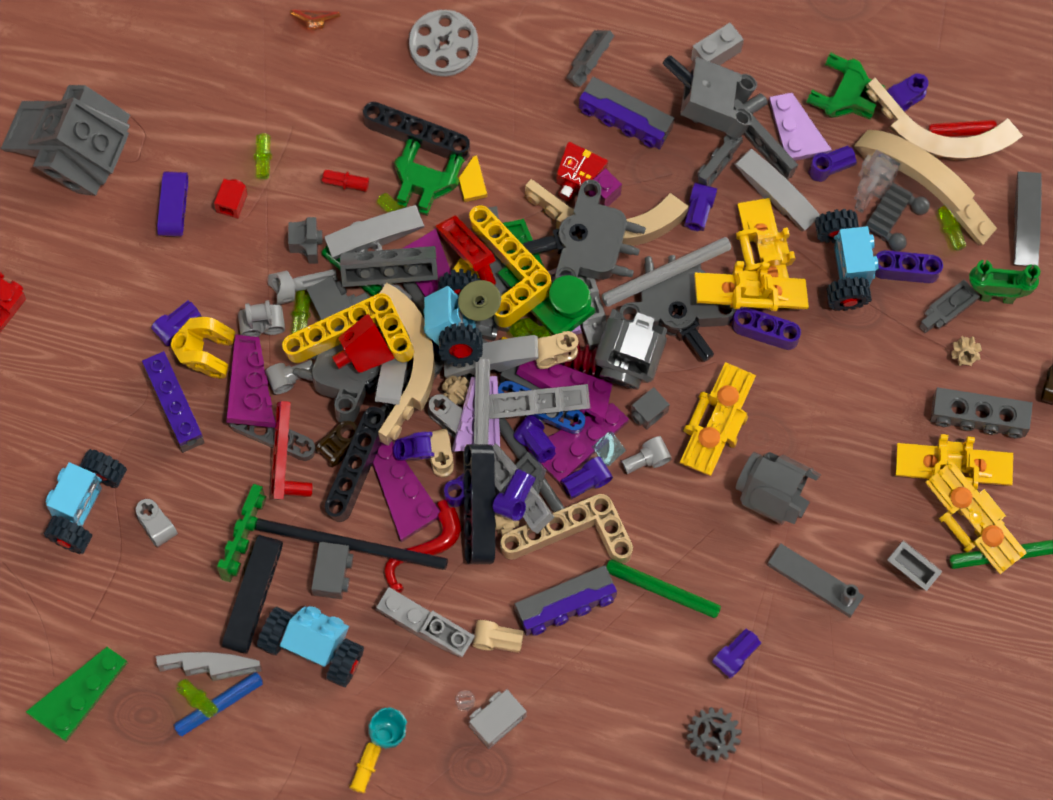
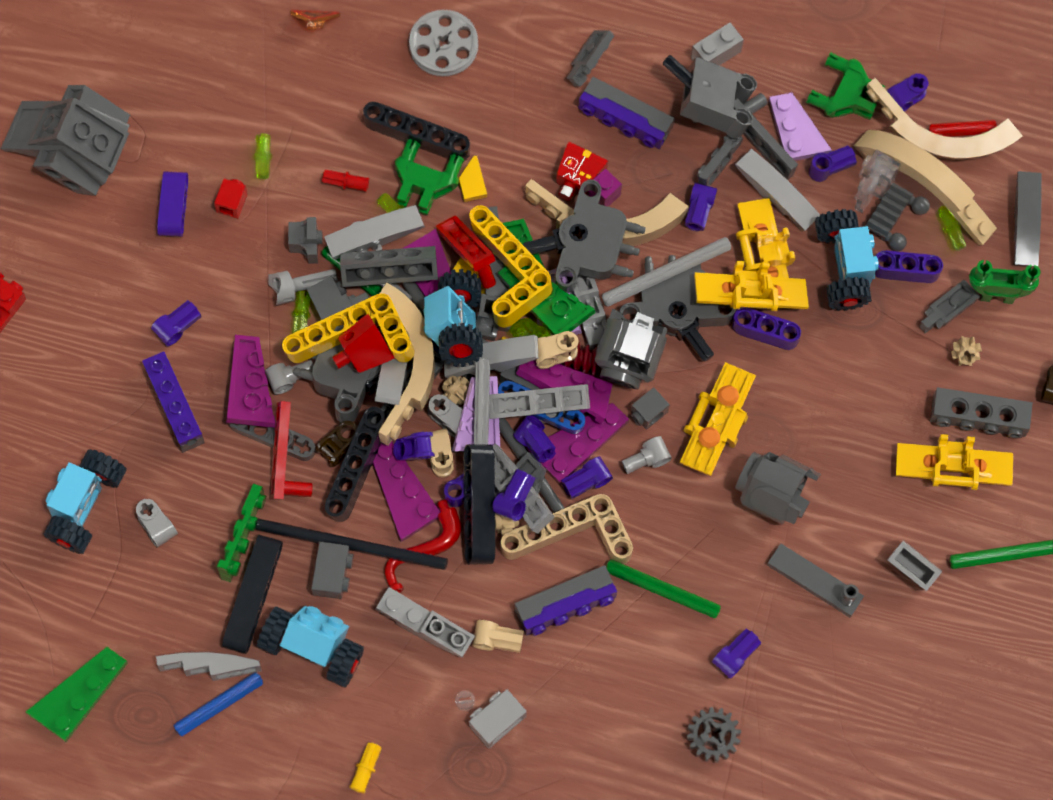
yellow piece [171,317,235,379] -> none
clear neon green axle [177,679,218,718] -> none
light grey piece [238,300,285,337] -> none
teal hair [369,707,407,749] -> none
olive piece [458,280,501,321] -> none
green piece [549,275,591,318] -> none
clear light blue tile [592,431,626,466] -> none
yellow piece [925,461,1027,574] -> none

